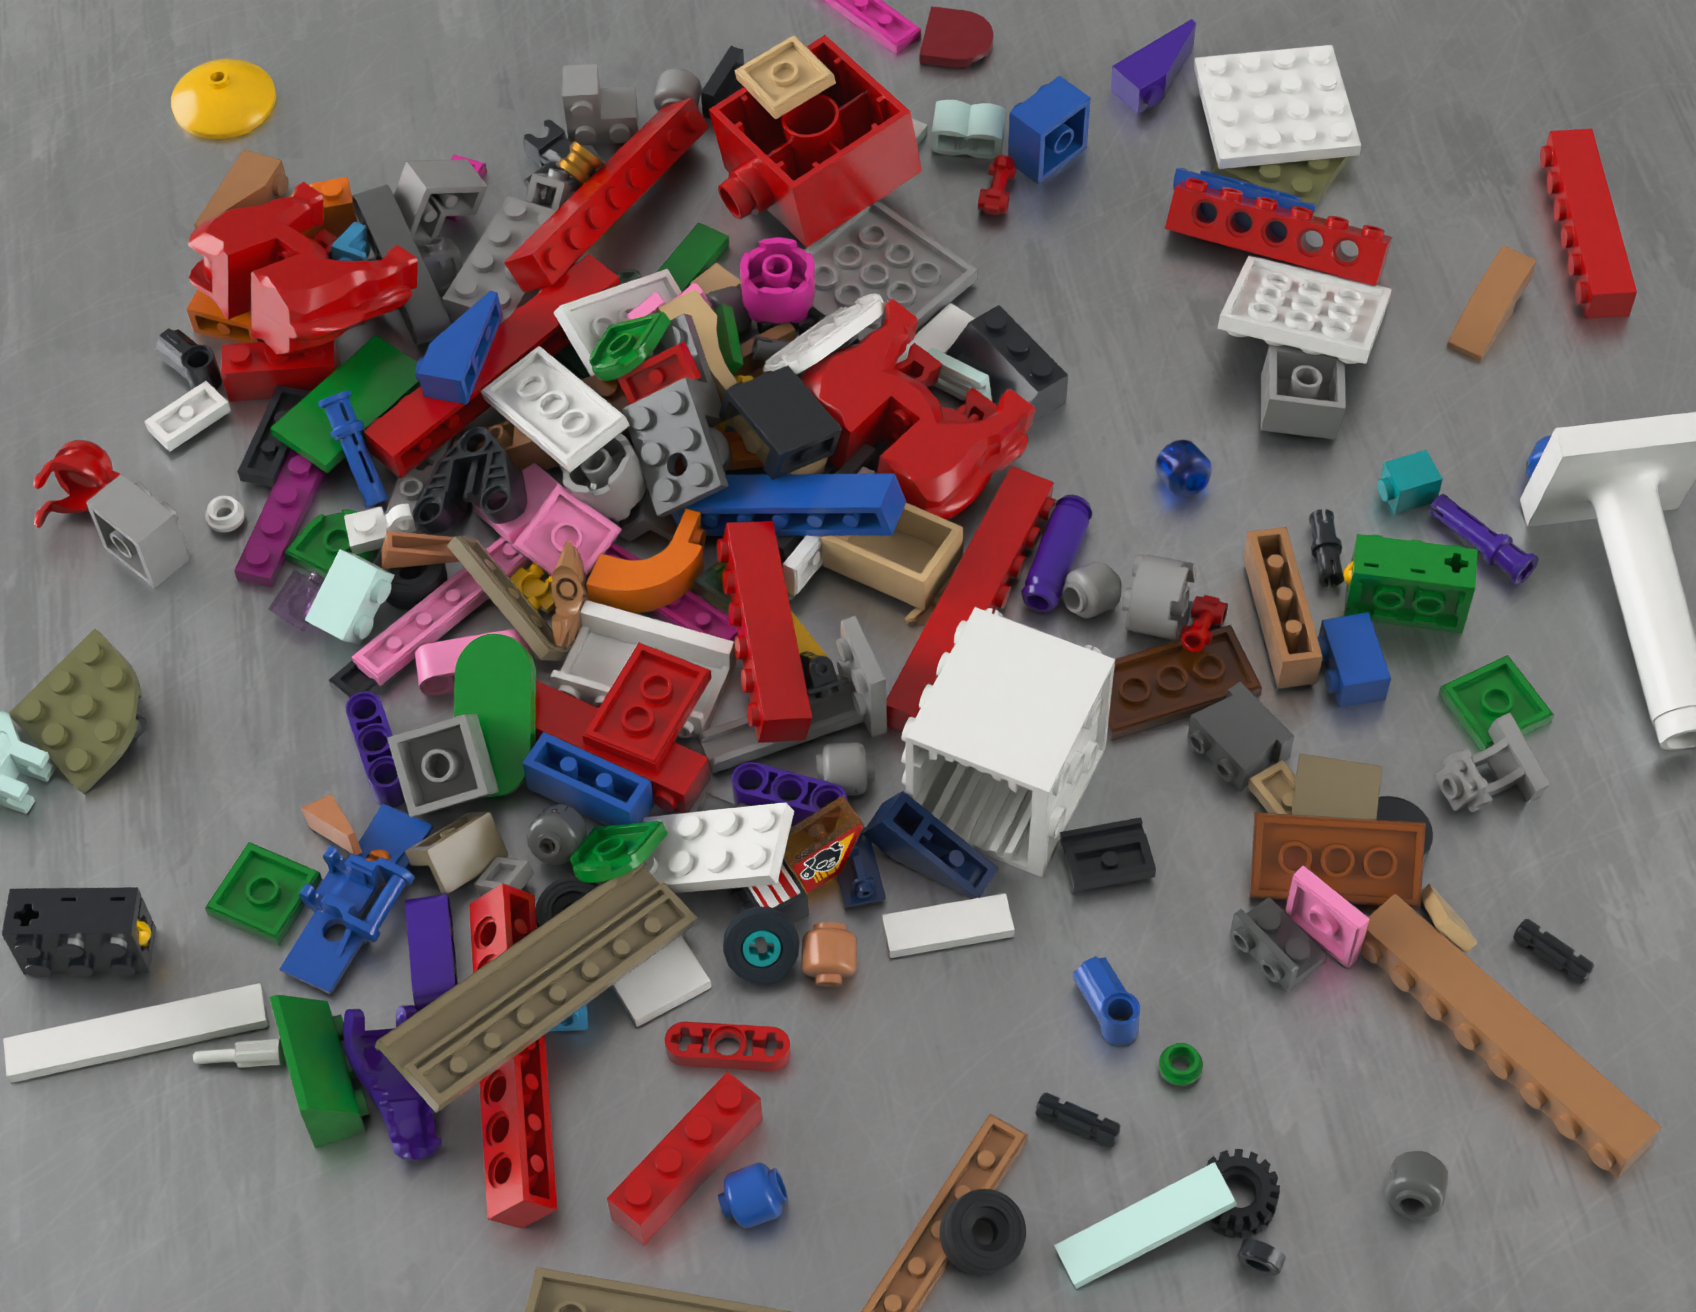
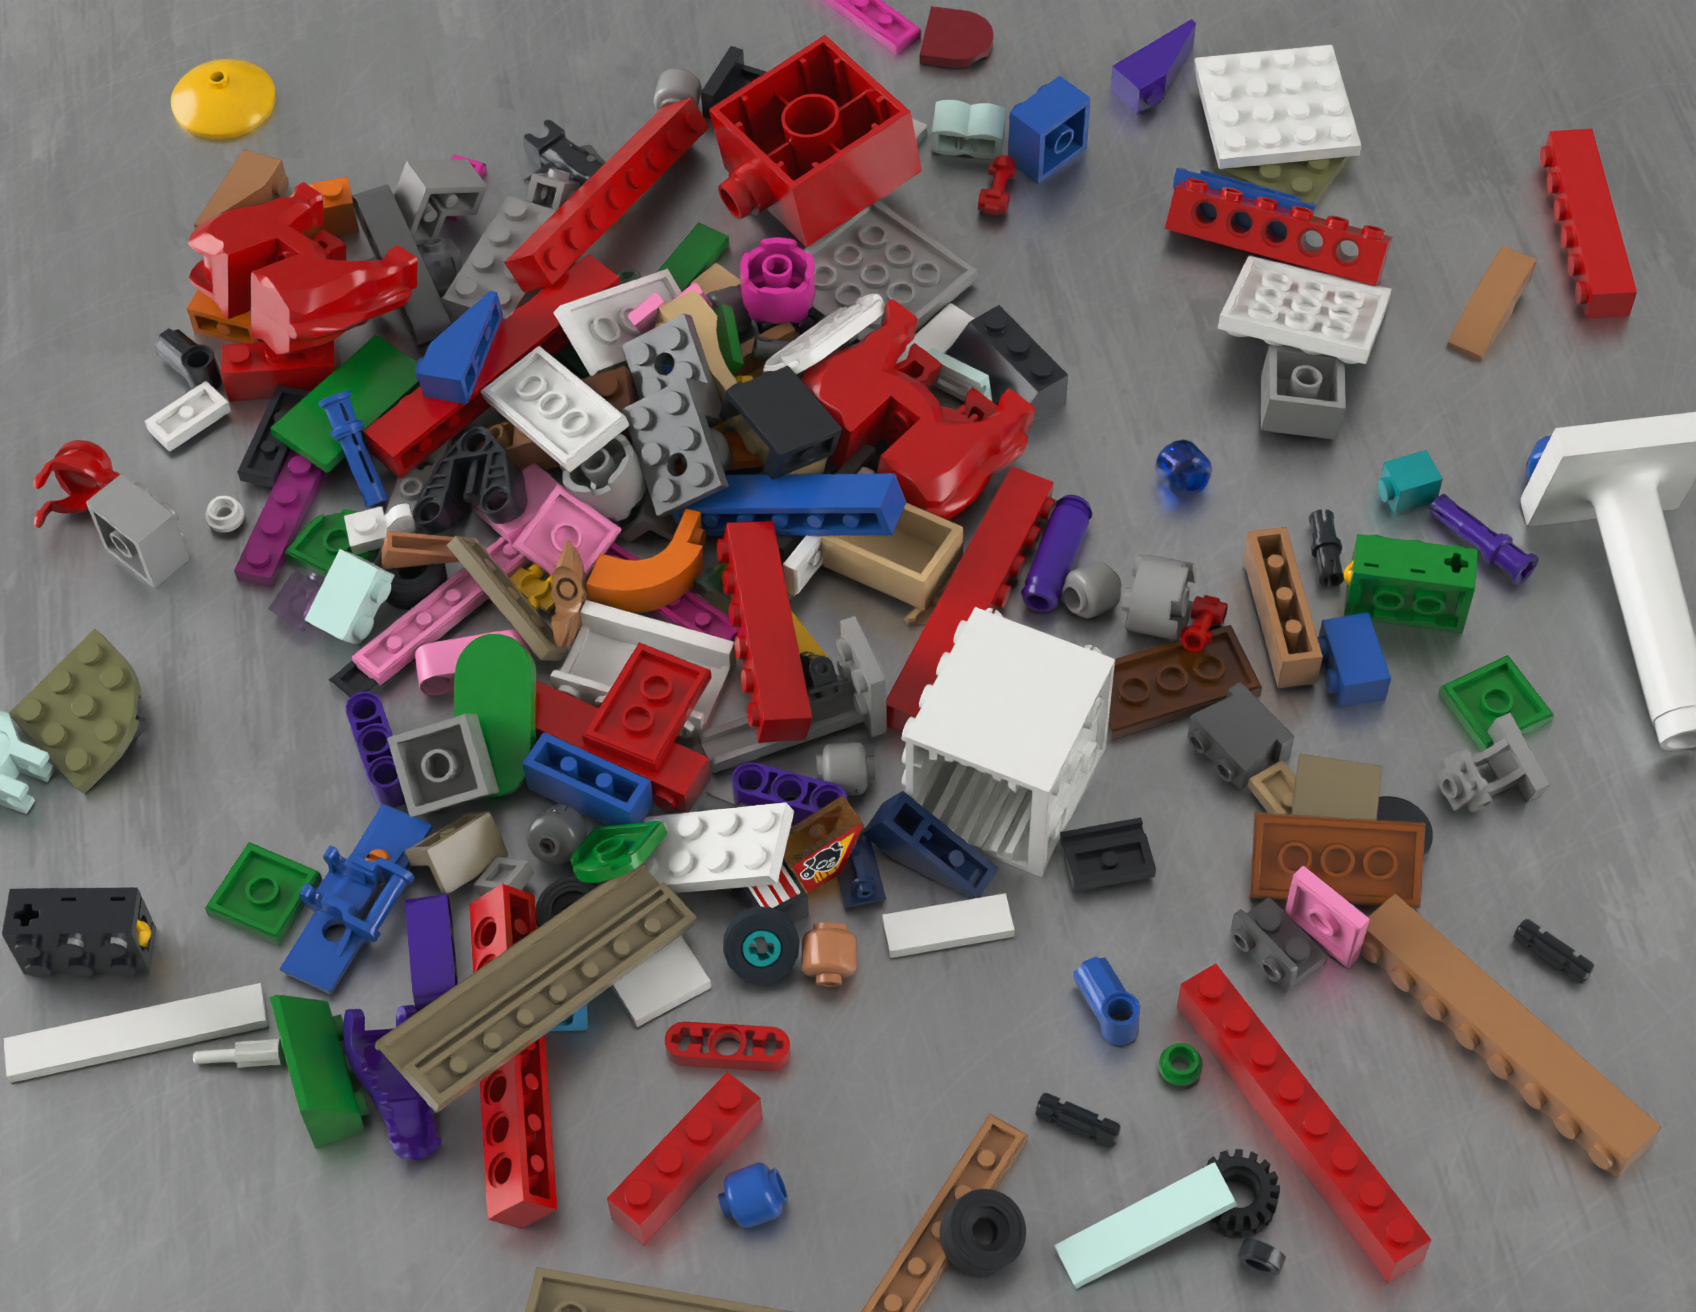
nougat piece [301,794,362,855] -> none
dark azure bracket [331,222,371,261] -> none
pearl gold wheel [557,141,603,184] -> none
light grey brick [562,63,639,145] -> none
green tile [589,312,671,381] -> none
red plate [617,342,702,405] -> none
tan tile [734,35,836,119] -> none
dark grey head [1386,1151,1448,1220] -> none
tan tile [1421,884,1477,953] -> none
none -> red brick [1177,963,1432,1283]

